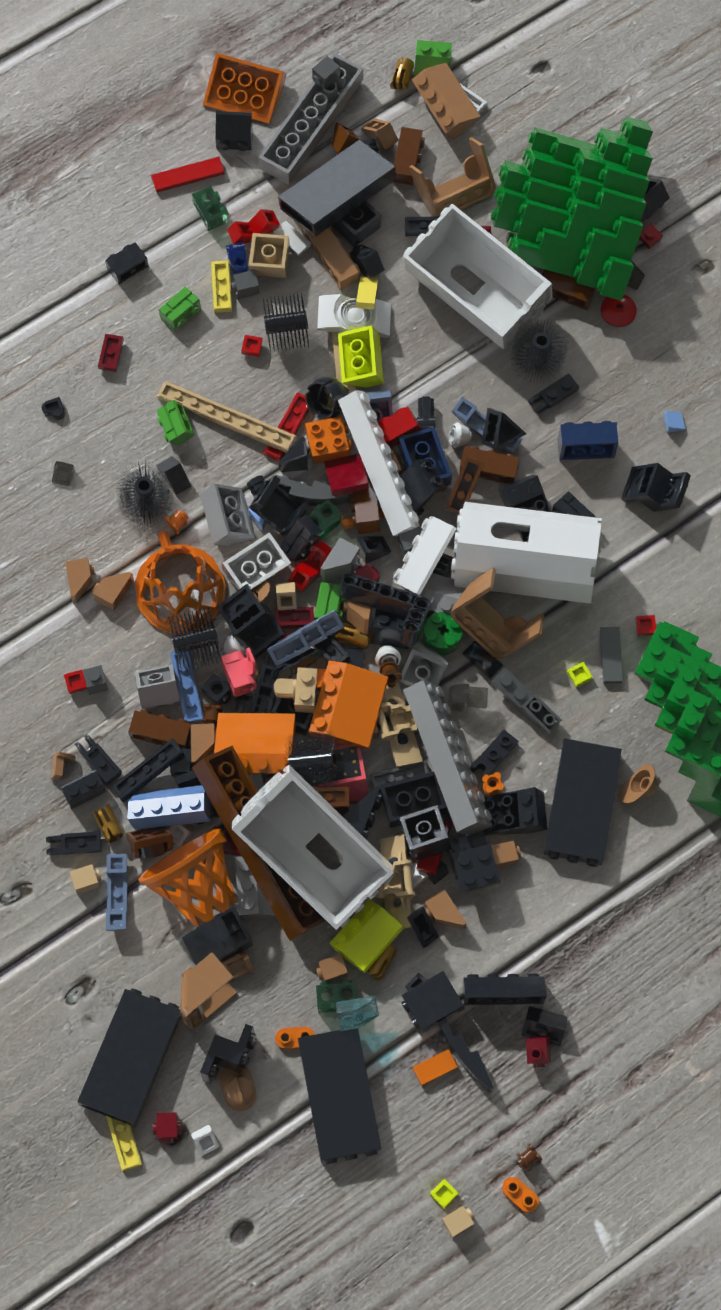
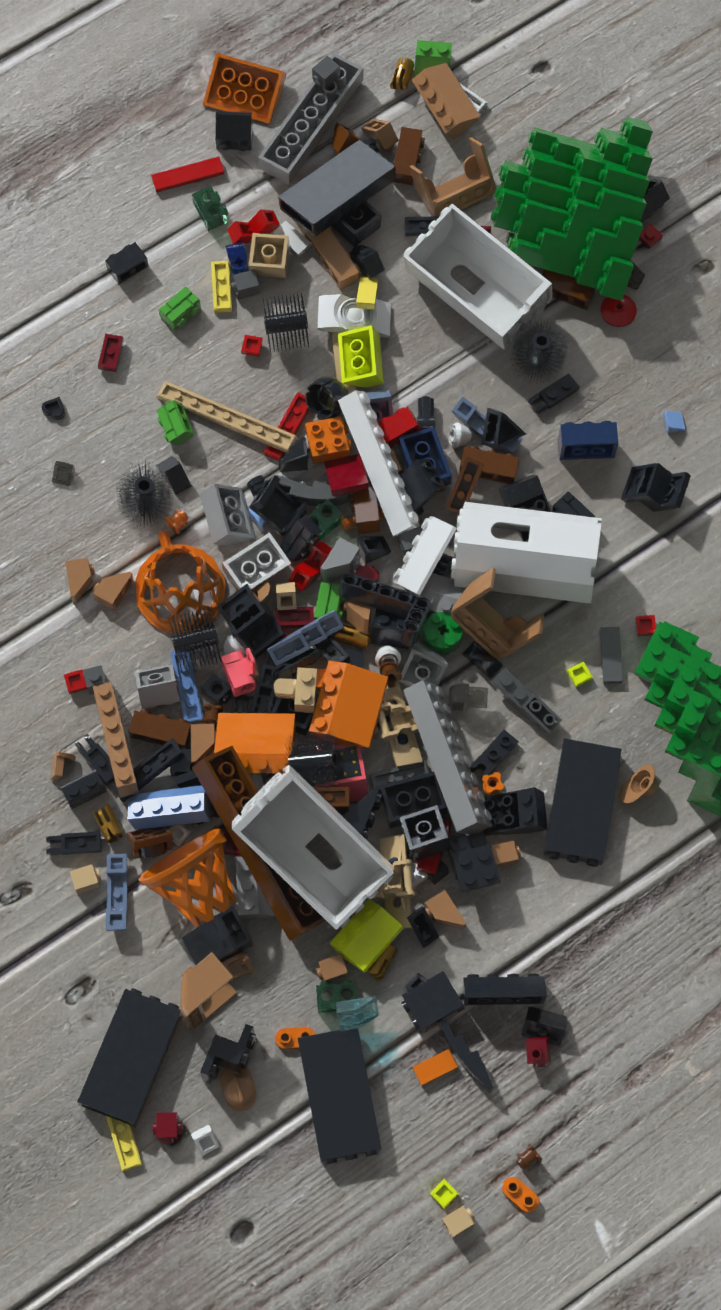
none -> medium nougat brick [93,682,139,797]

